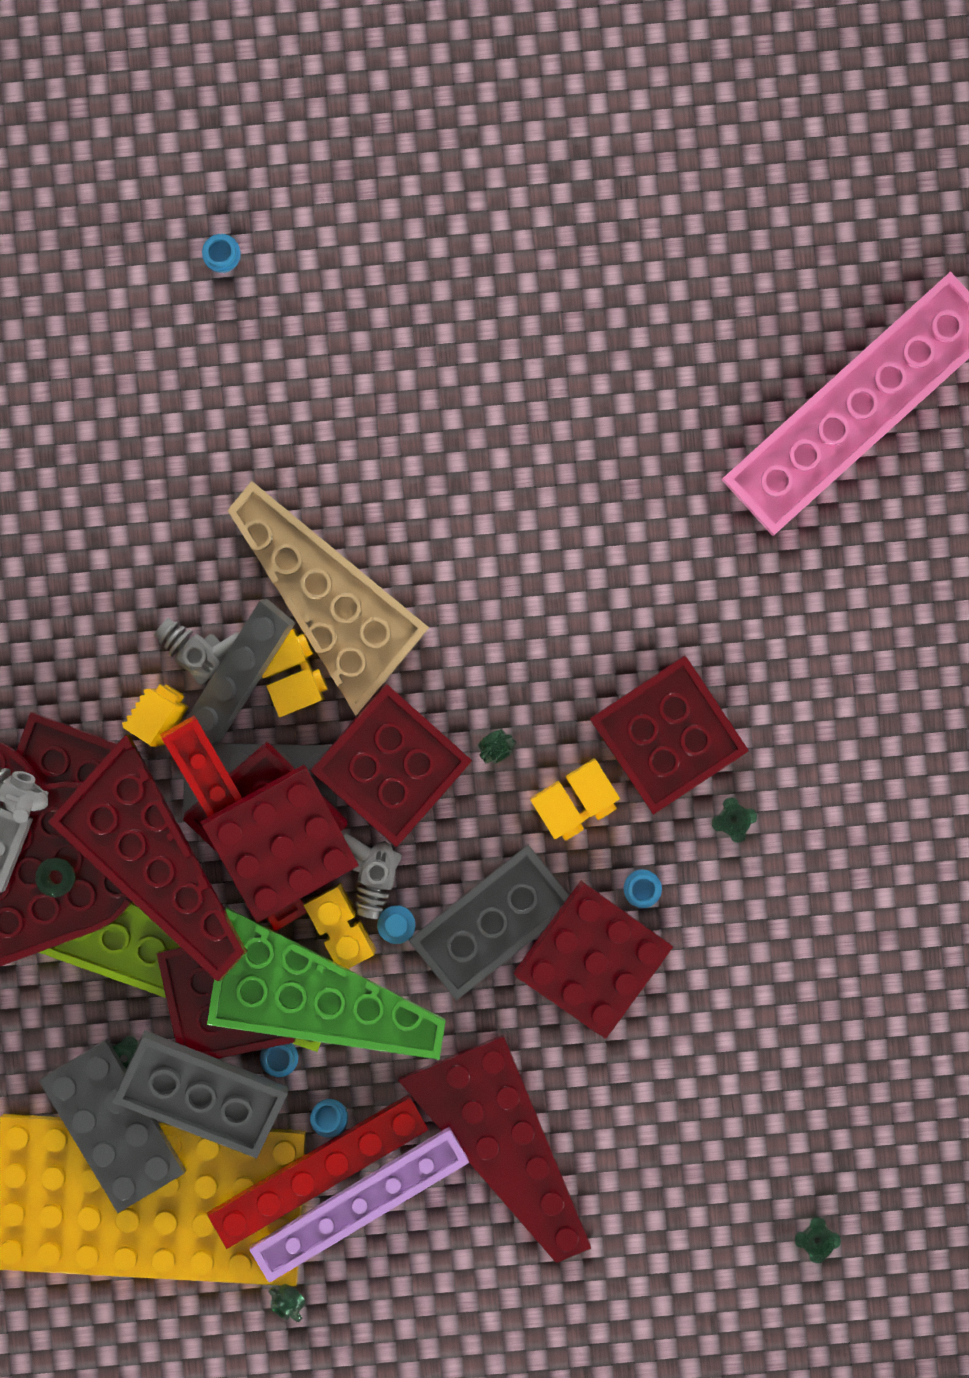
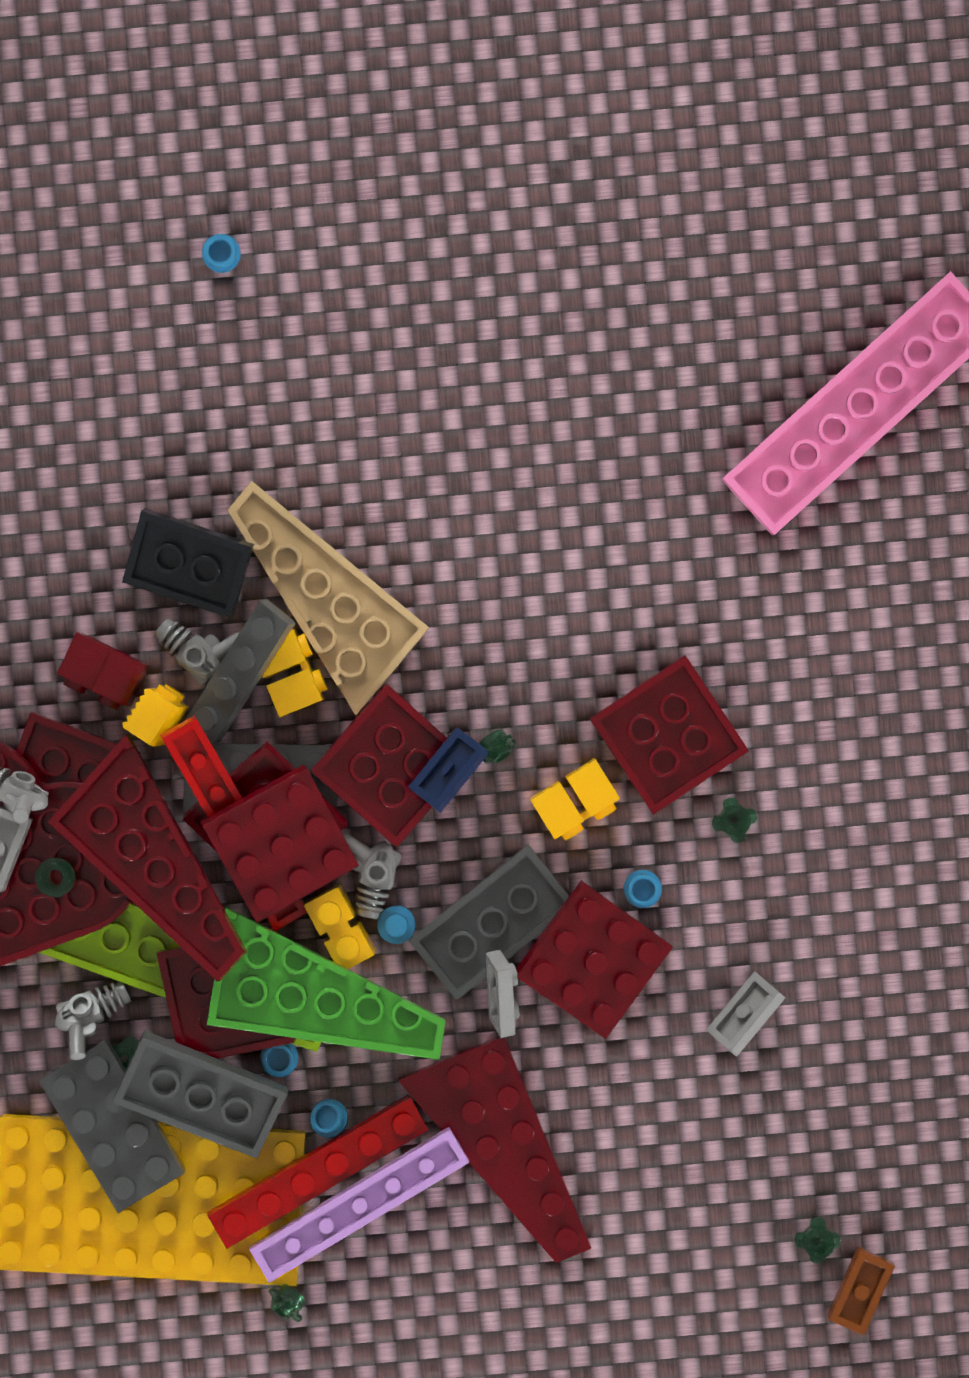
none -> light grey piece [55,982,131,1060]
none -> dark red brick [57,632,150,710]
none -> black plate [122,508,254,618]
none -> dark blue plate [408,727,489,813]
none -> light grey plate [486,950,520,1038]
none -> light grey plate [706,971,786,1057]
none -> dark orange plate [827,1247,895,1336]

